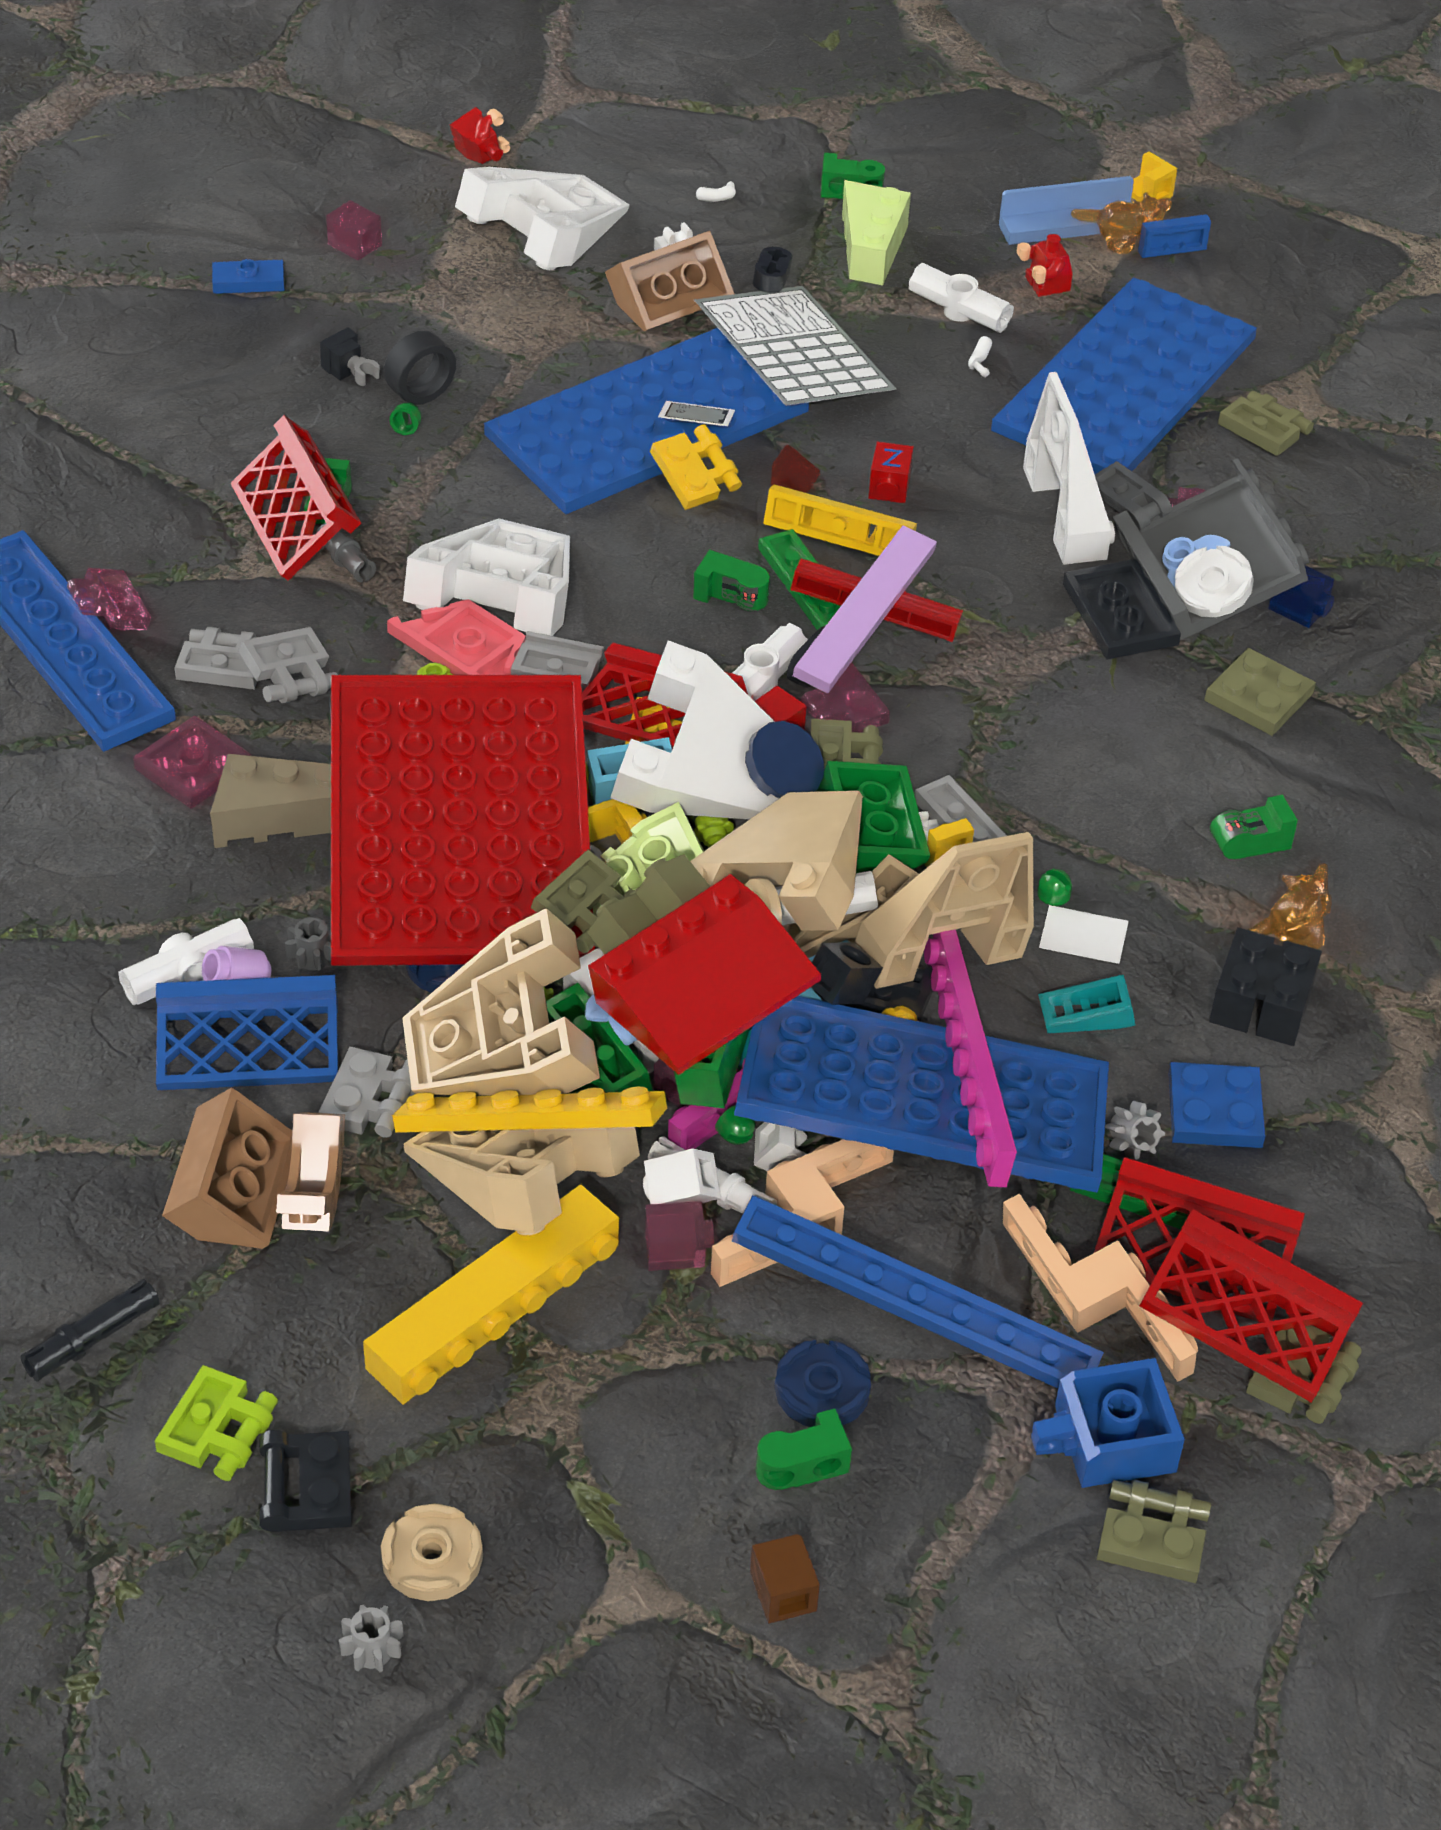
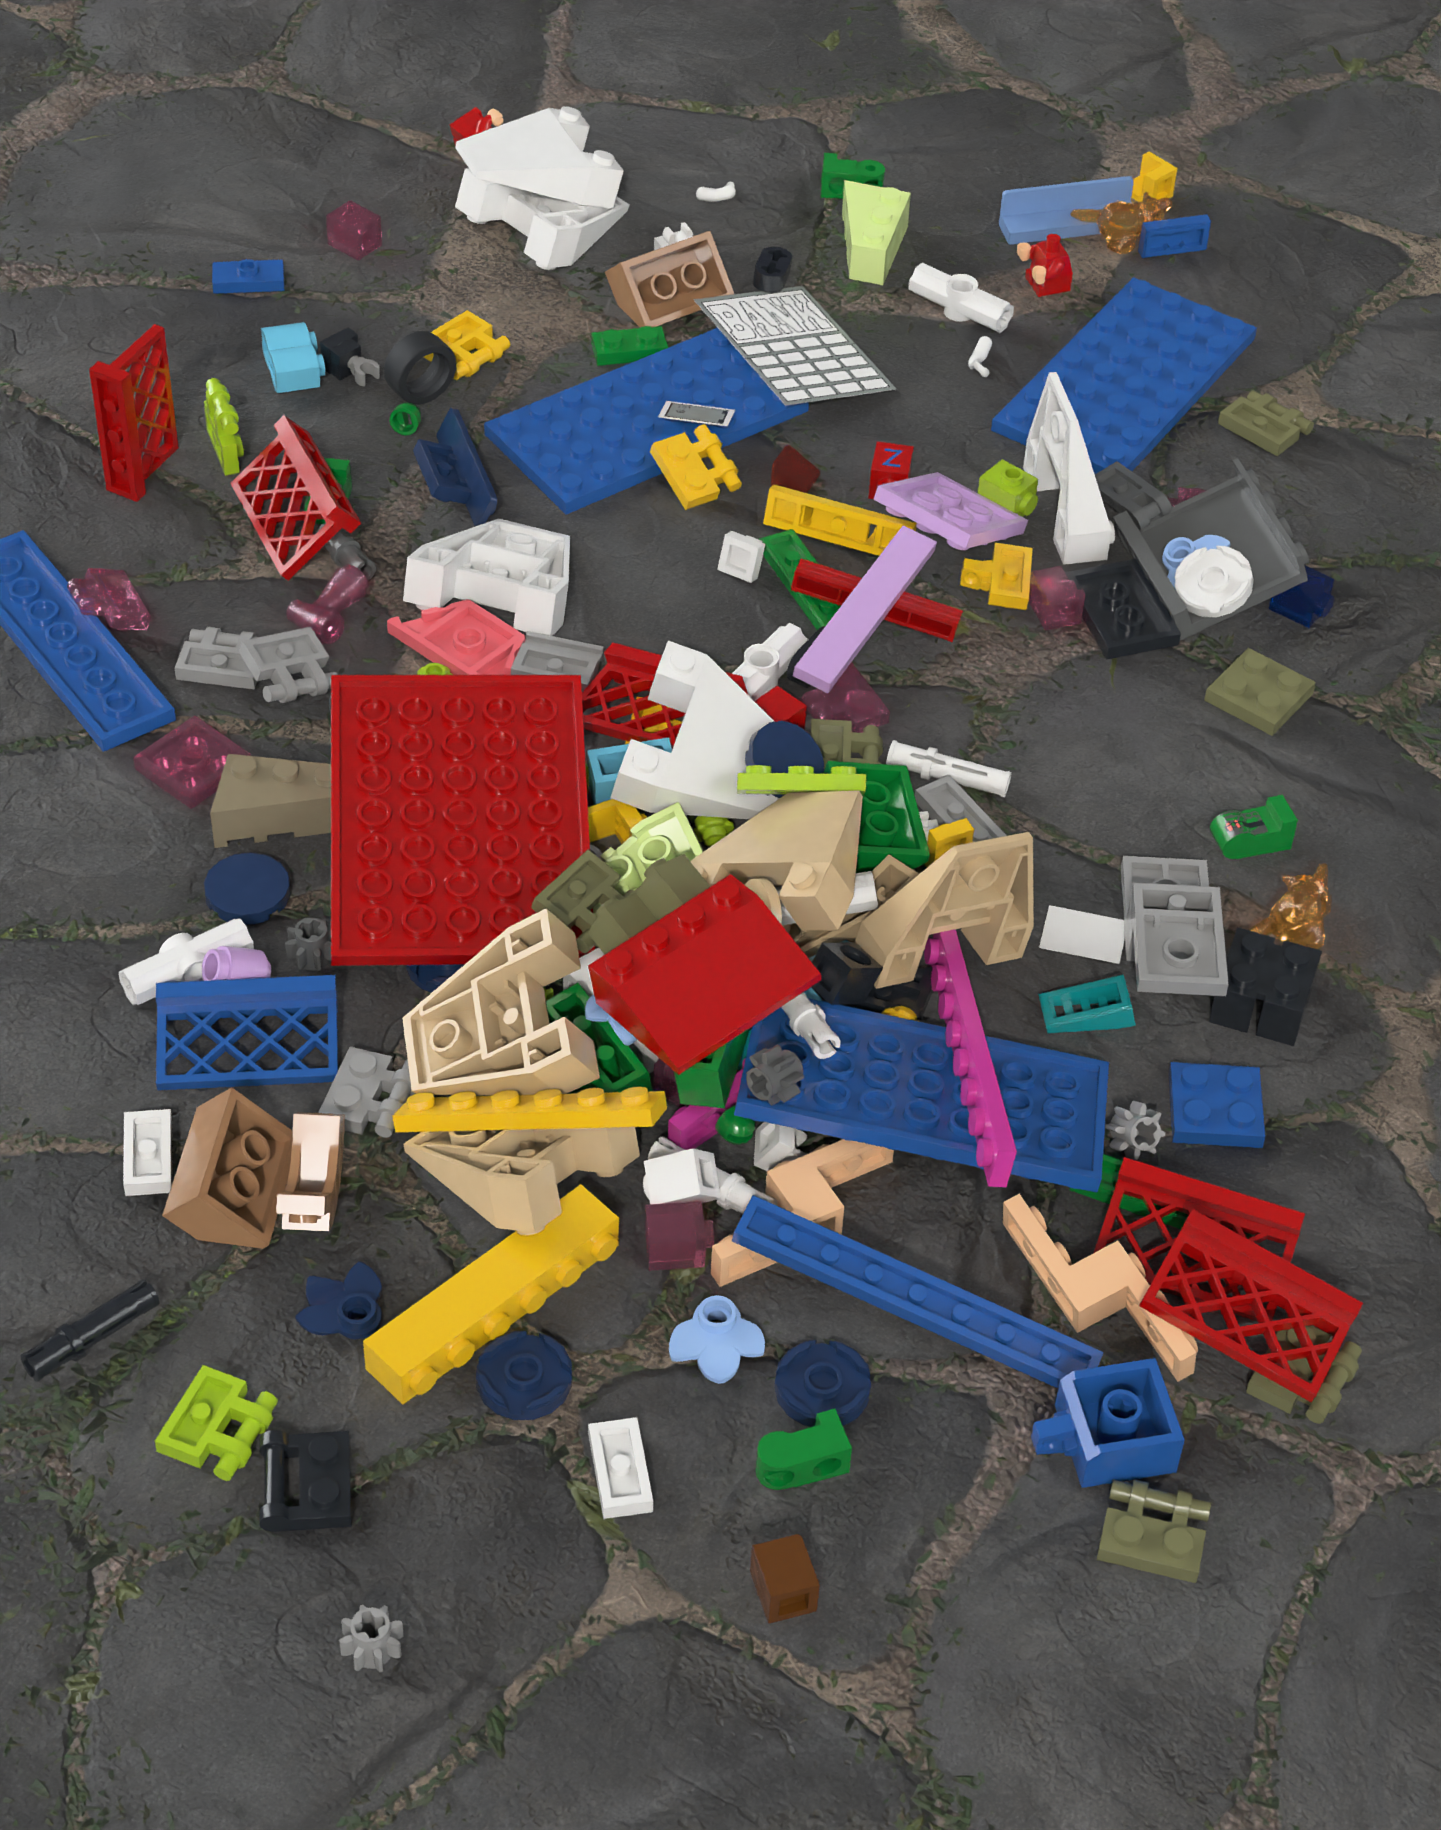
tan plate [381,1503,483,1601] -> none
green leg [693,549,770,611] -> none
green hinge [1037,868,1072,906] -> none
none -> red fence [89,324,179,502]
none -> white plate [123,1109,172,1196]
none -> lime plate [204,378,244,476]
none -> dark blue tile [204,853,290,925]
none -> medium azure brick [261,322,326,393]
none -> clear pink cone [287,600,345,644]
none -> dark blue plate [295,1261,382,1339]
none -> clear pink cone [312,564,369,621]
none -> dark blue bracket [413,408,497,526]
none -> yellow plate [424,310,510,380]
none -> white wedge [455,106,624,209]
none -> dark blue tile [476,1331,572,1420]
none -> white plate [588,1417,653,1519]
none -> green plate [591,326,668,366]
none -> light blue plate [669,1296,765,1384]
none -> white tile [717,531,765,583]
none -> lime plate [737,765,866,795]
none -> dark grey gear [746,1044,804,1106]
none -> white pin [781,992,841,1059]
none -> lavender plate [874,472,1028,550]
none -> white pin [886,740,1012,798]
none -> yellow hinge [960,542,1033,610]
none -> lime brick [978,459,1038,517]
none -> clear pink brick [1028,566,1085,630]
none -> light grey bracket [1121,856,1229,996]

